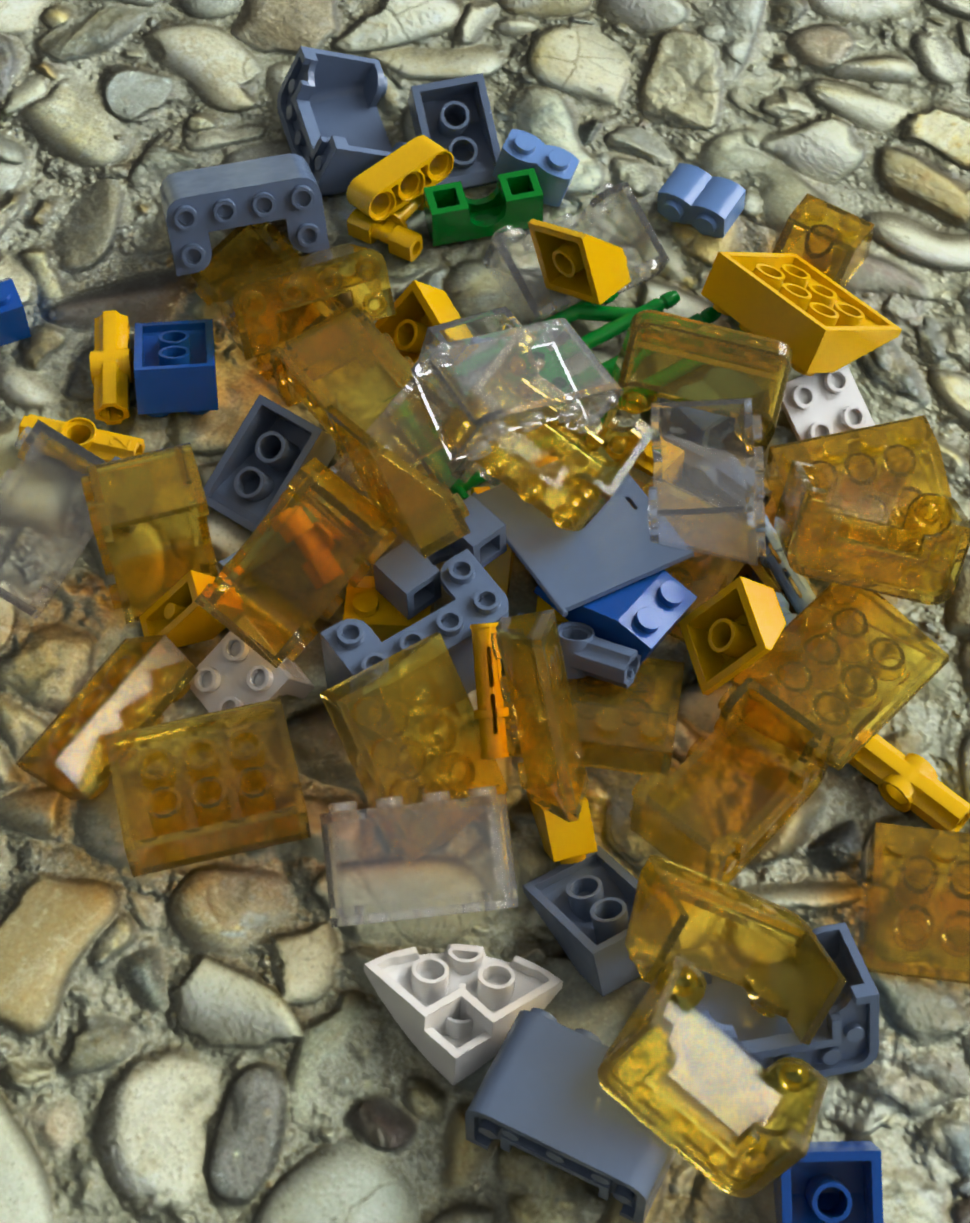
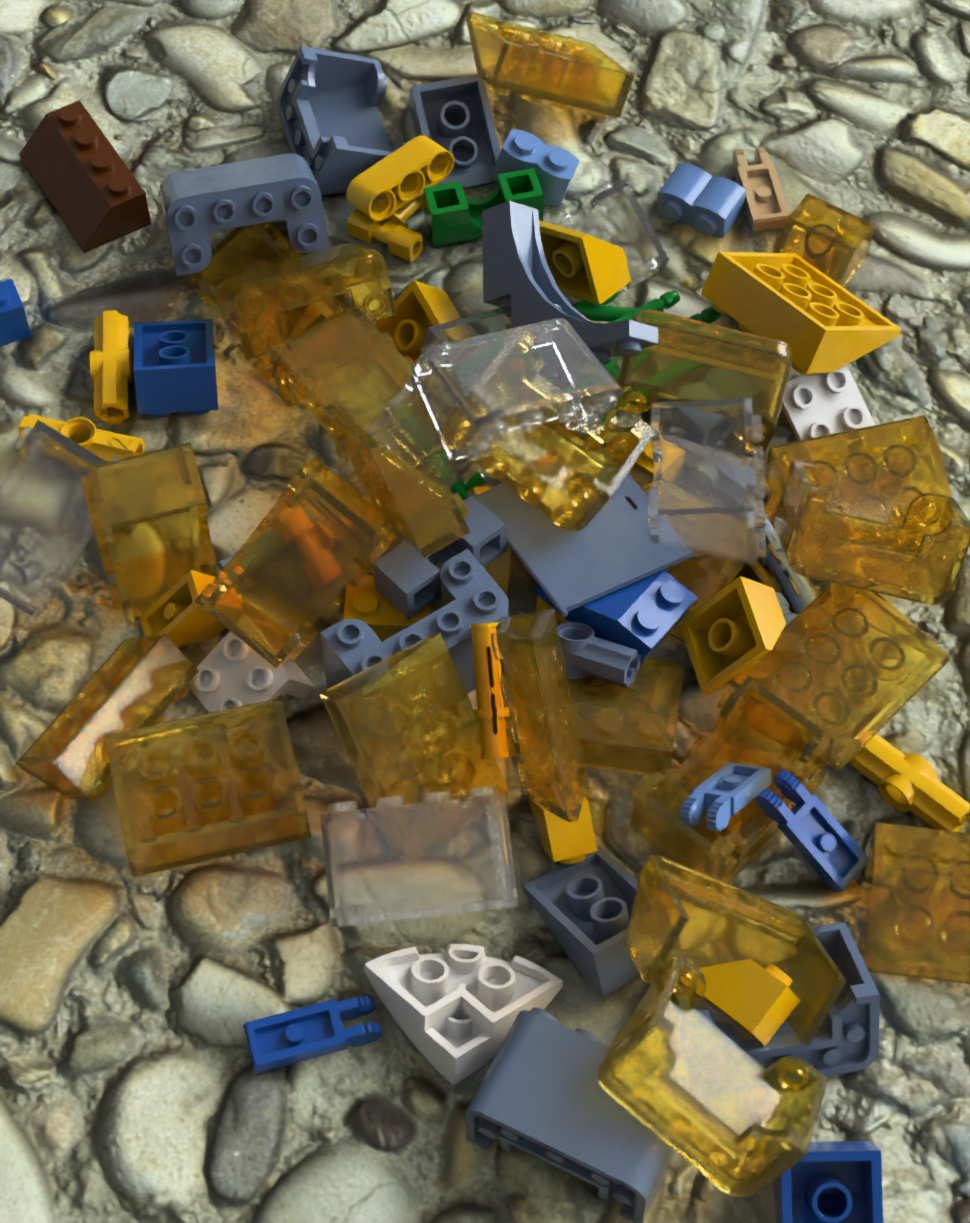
sand blue slope [197,394,341,536] -> none
none -> reddish brown slope [19,100,151,253]
none -> blue hinge [243,995,383,1074]
none -> clear yellow slope [465,11,634,119]
none -> sand blue arch [482,201,659,389]
none -> medium blue hinge [679,762,771,832]
none -> yellow slope [679,959,800,1046]
none -> tan hinge [732,146,790,232]
none -> blue hinge [756,770,869,892]

